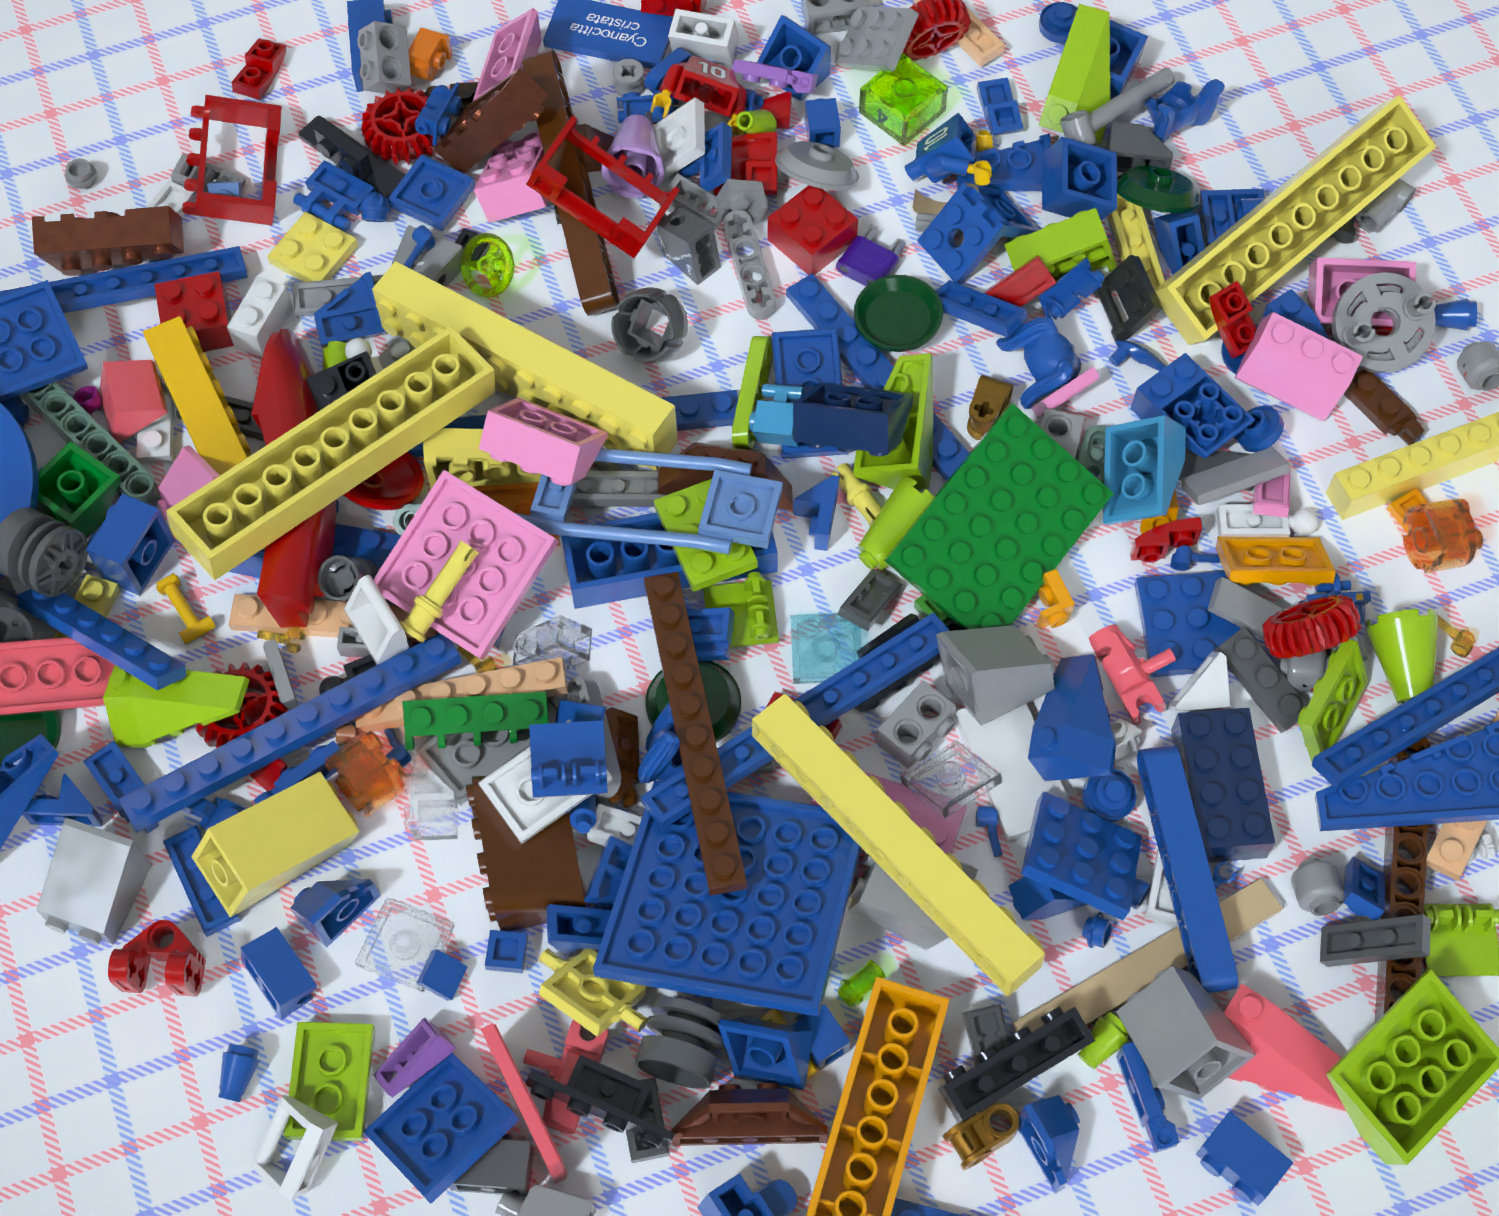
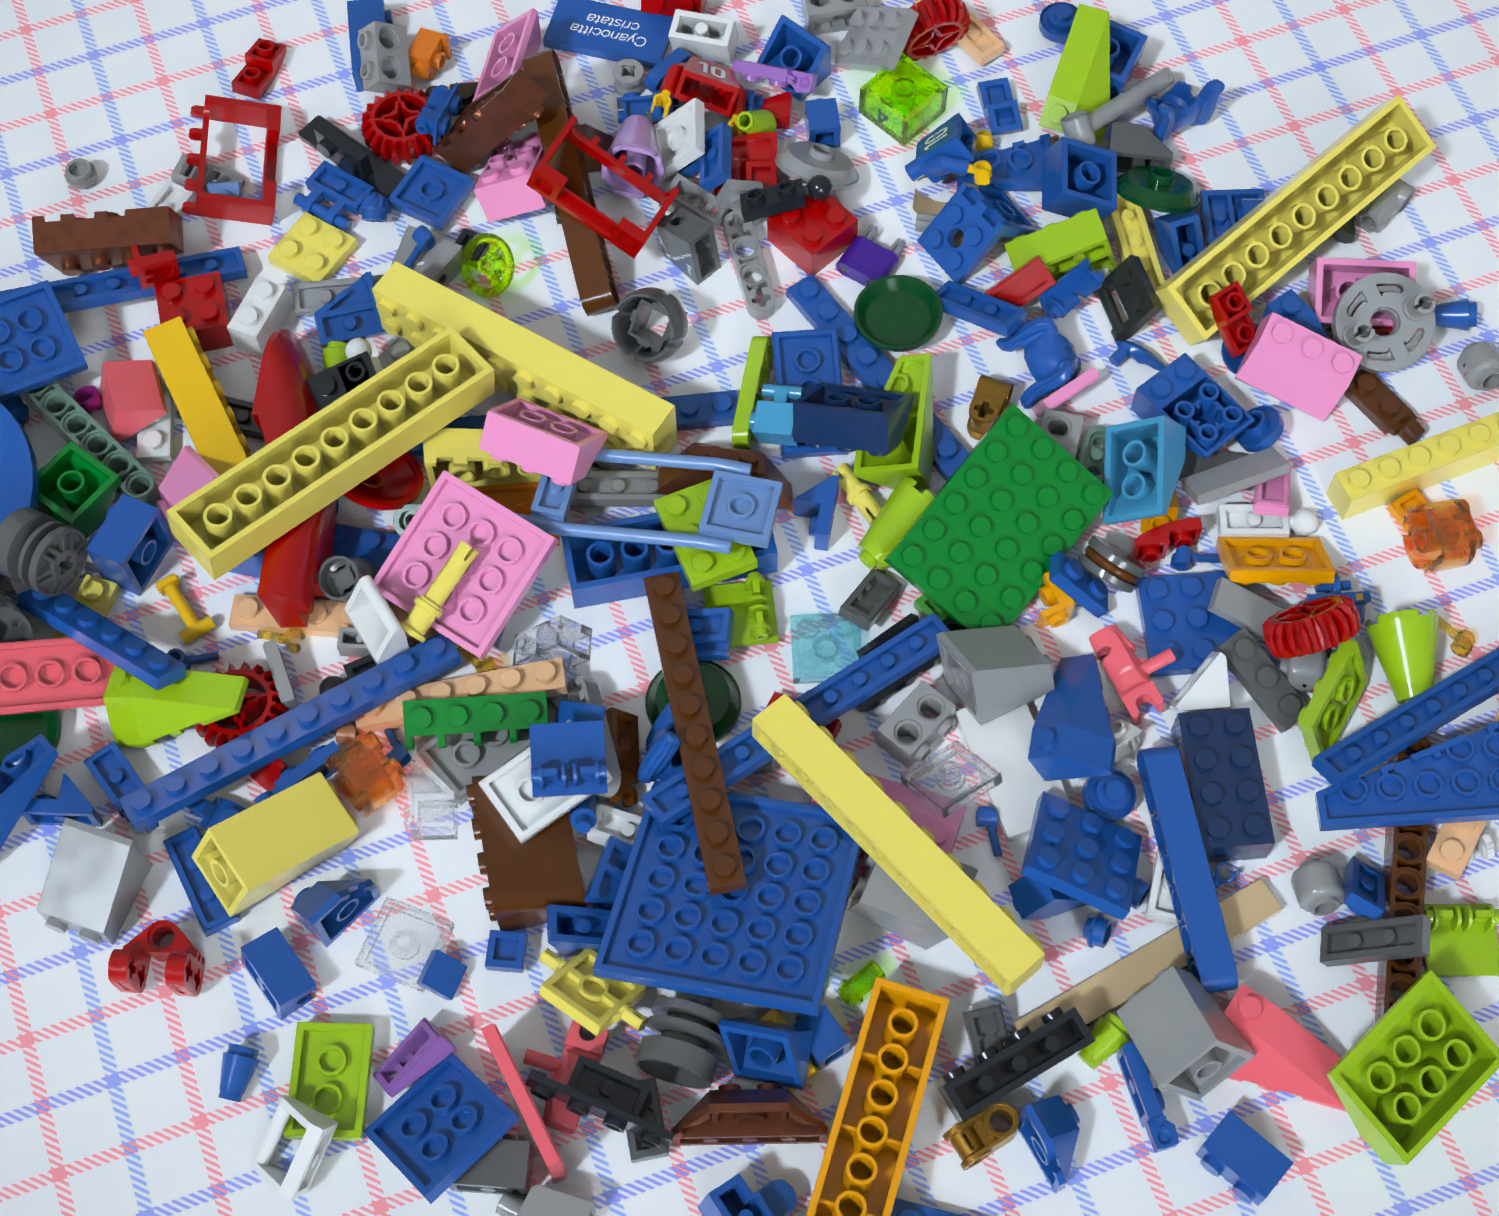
none -> red bracket [126,244,180,290]
none -> blue hand [167,648,219,670]
none -> black plate [740,175,833,223]
none -> blue plate [1049,550,1108,618]
none -> dark grey head [1078,535,1147,593]

